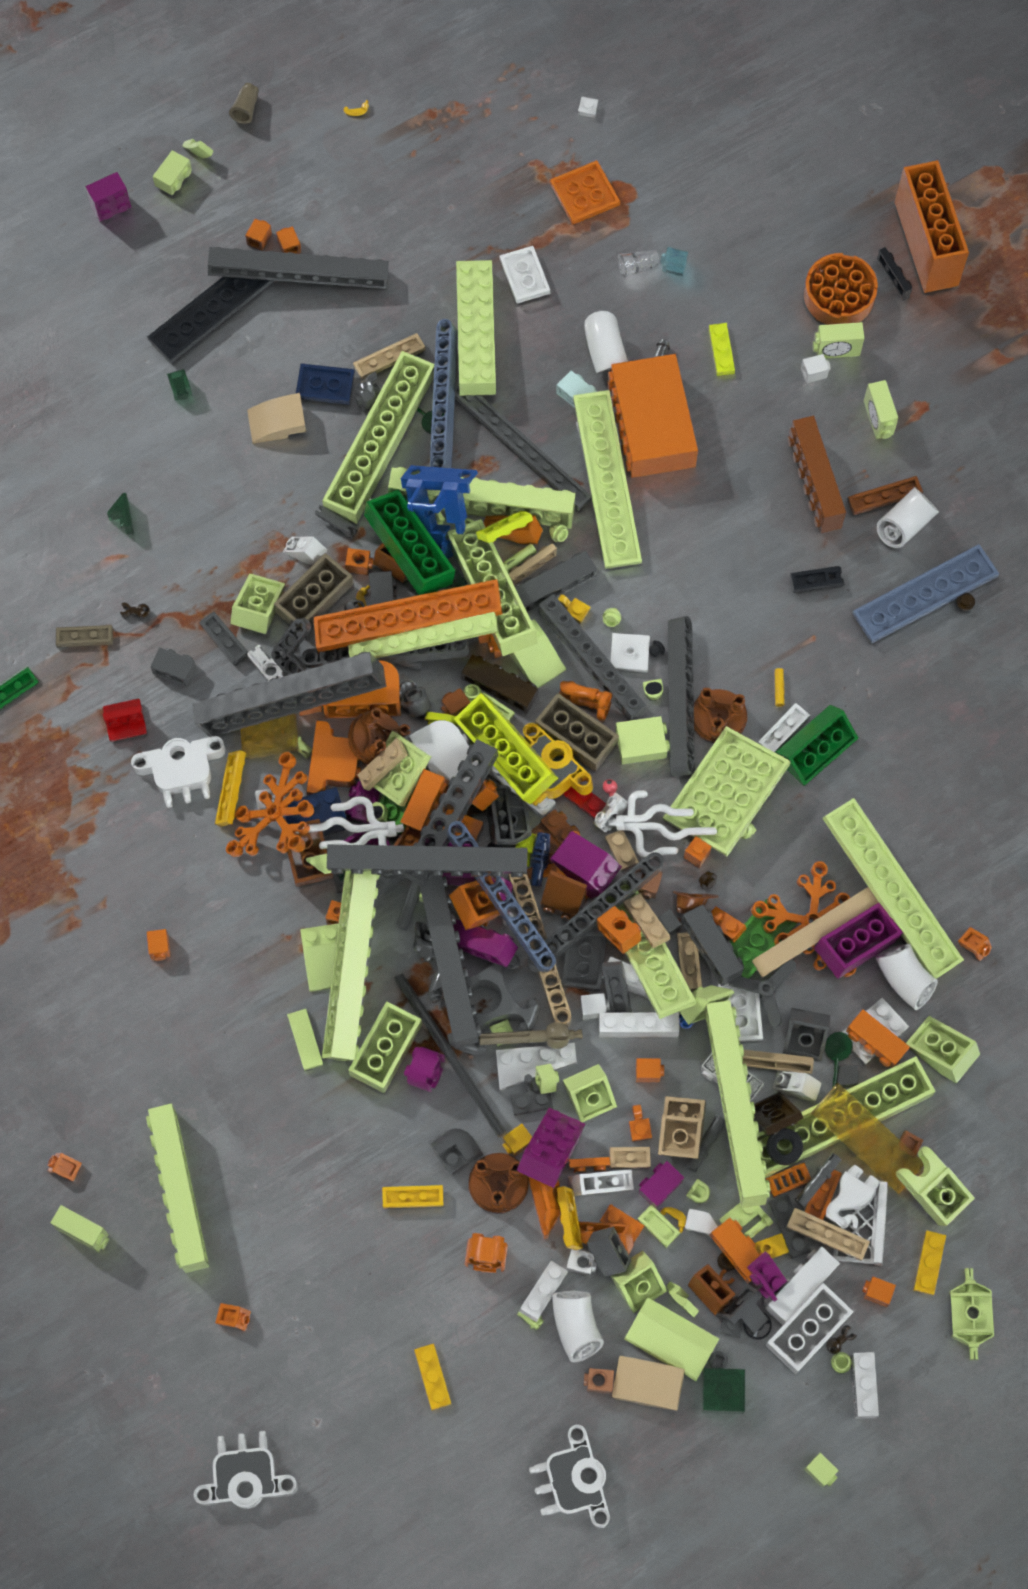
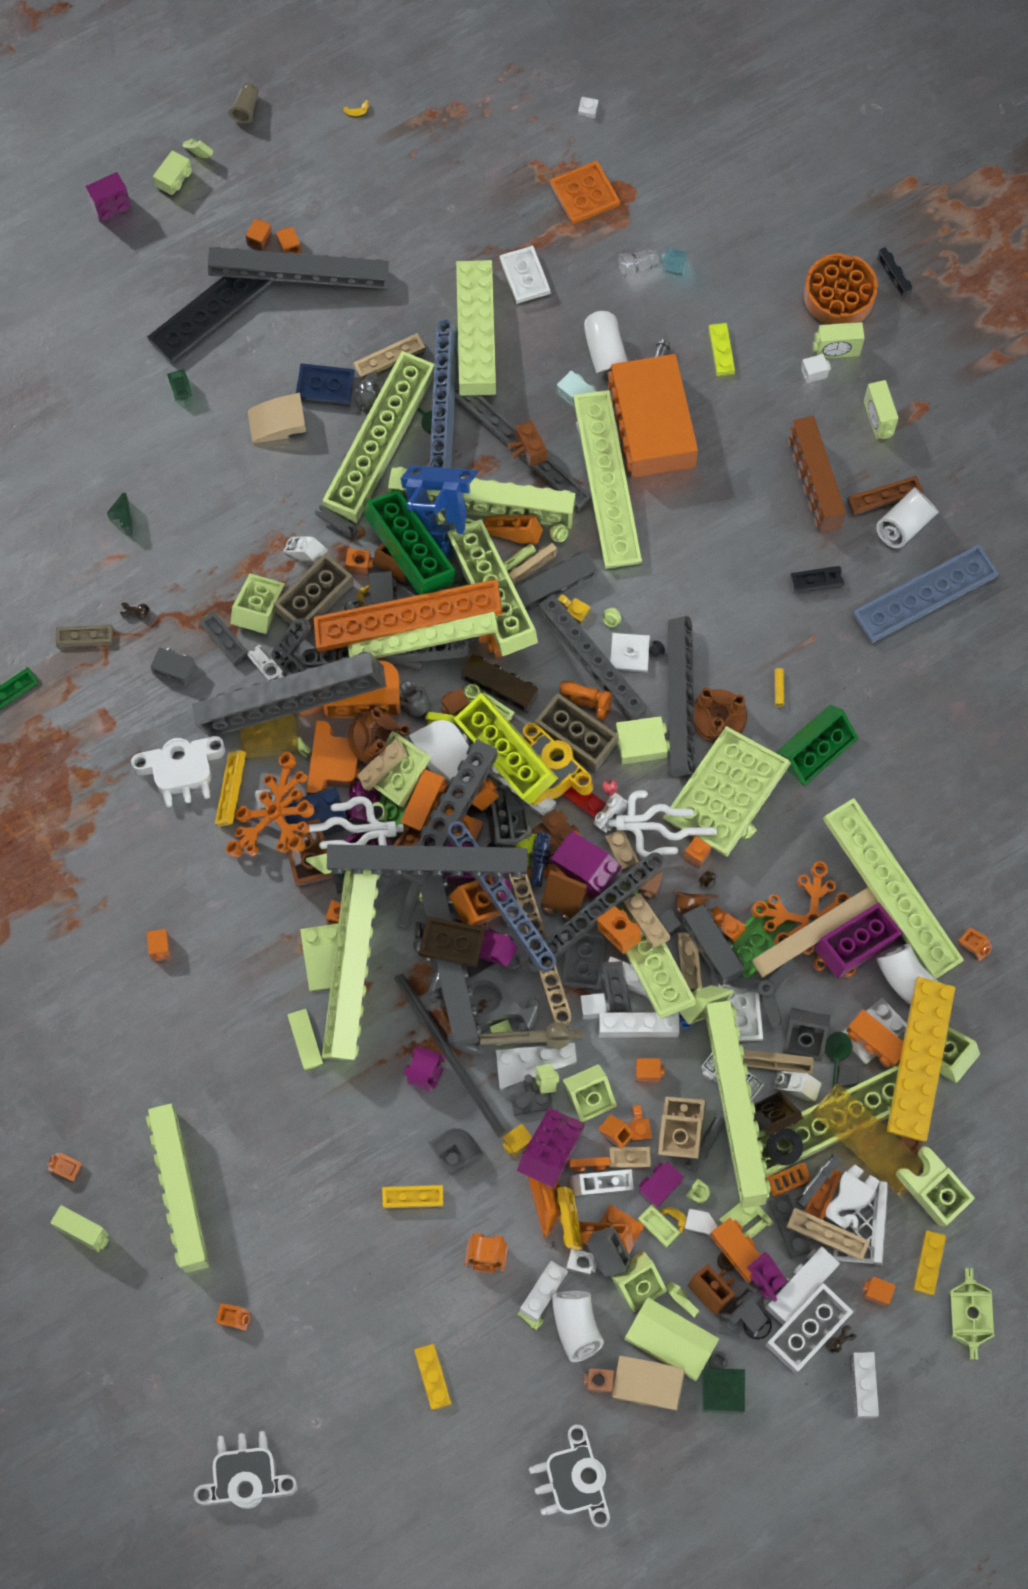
red bracket [102,698,147,742] -> none
yellowish green brick [348,1001,422,1094] -> none
dark orange piece [468,1153,529,1214] -> none
neon yellow plate [476,510,533,543] -> none
yellowish green slope [508,619,566,688] -> none
tile [642,679,663,700] -> none
yellow plate [754,1233,789,1259] -> none
white plate [758,703,810,753] -> none
yellowish green brick [804,1453,839,1488] -> none
yellowish green plate [831,1352,852,1373] -> none
orange brick [894,160,969,293] -> none
dark brown plate [956,593,975,611] -> none
none -> dark brown plate [418,916,486,967]
none -> dark orange brick [508,420,547,467]
none -> orange brick [598,1114,635,1149]
none -> yellow plate [886,976,955,1142]

